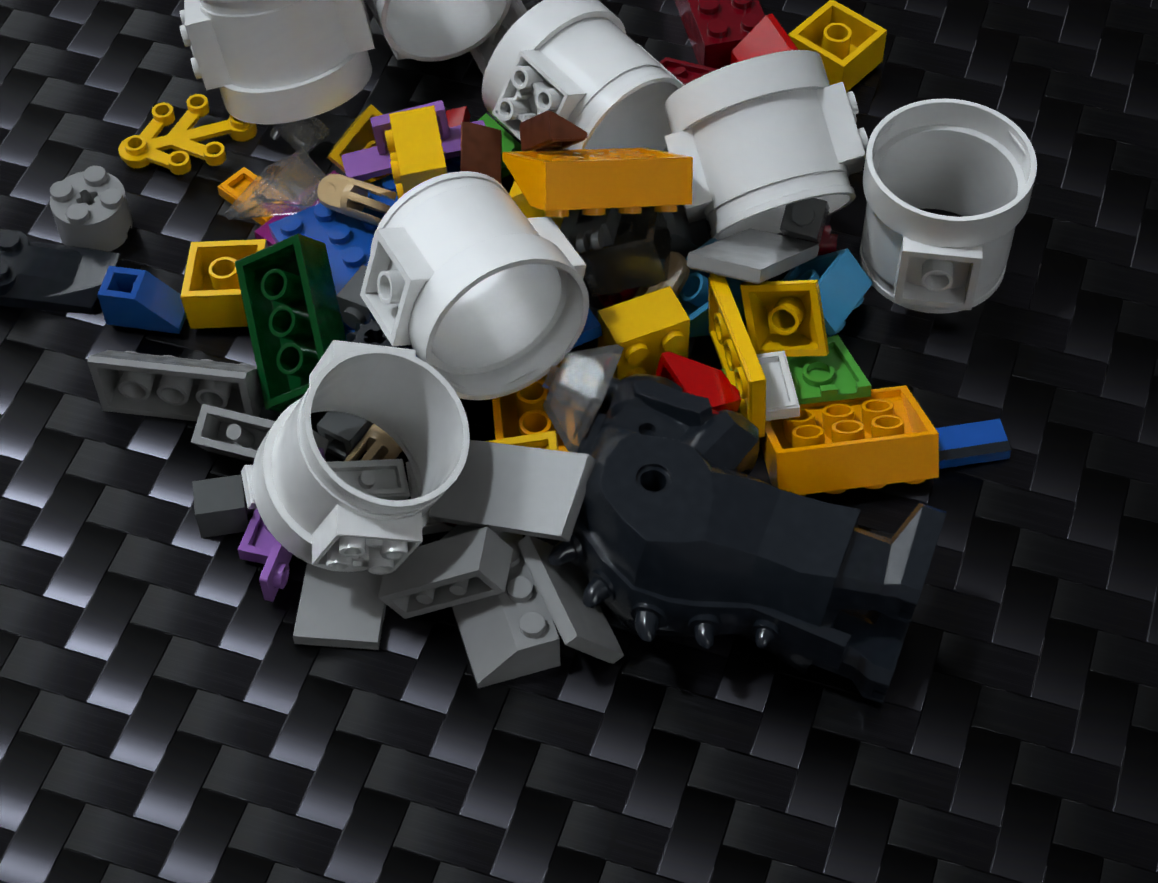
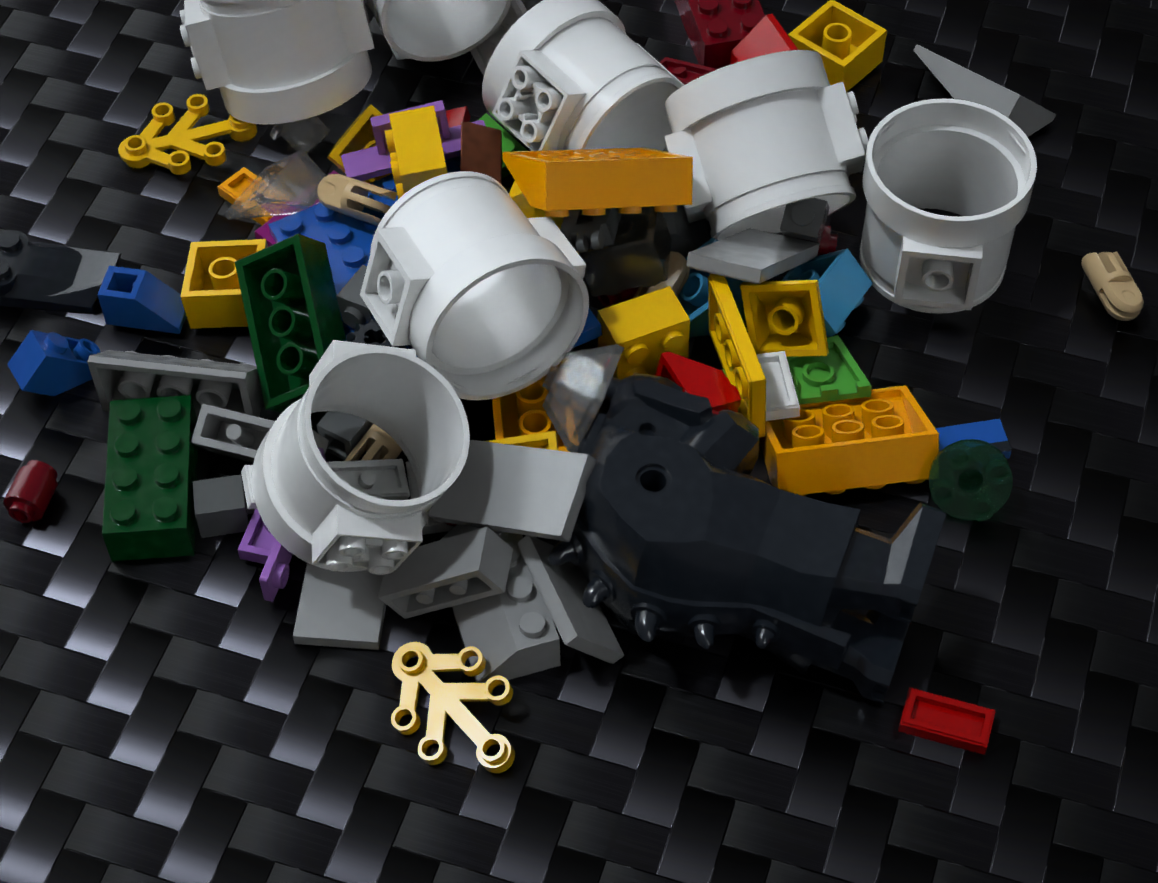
light grey brick [50,166,133,251] -> none
copper slope [520,111,587,151] -> none
none -> dark red brick [3,460,58,523]
none -> blue slope [7,330,100,396]
none -> dark green brick [102,395,198,562]
none -> yellow plant [391,642,515,773]
none -> red tile [898,687,996,755]
none -> light grey wedge [913,44,1056,137]
none -> clear green plate [929,439,1013,521]
none -> tan arm [1081,251,1144,321]

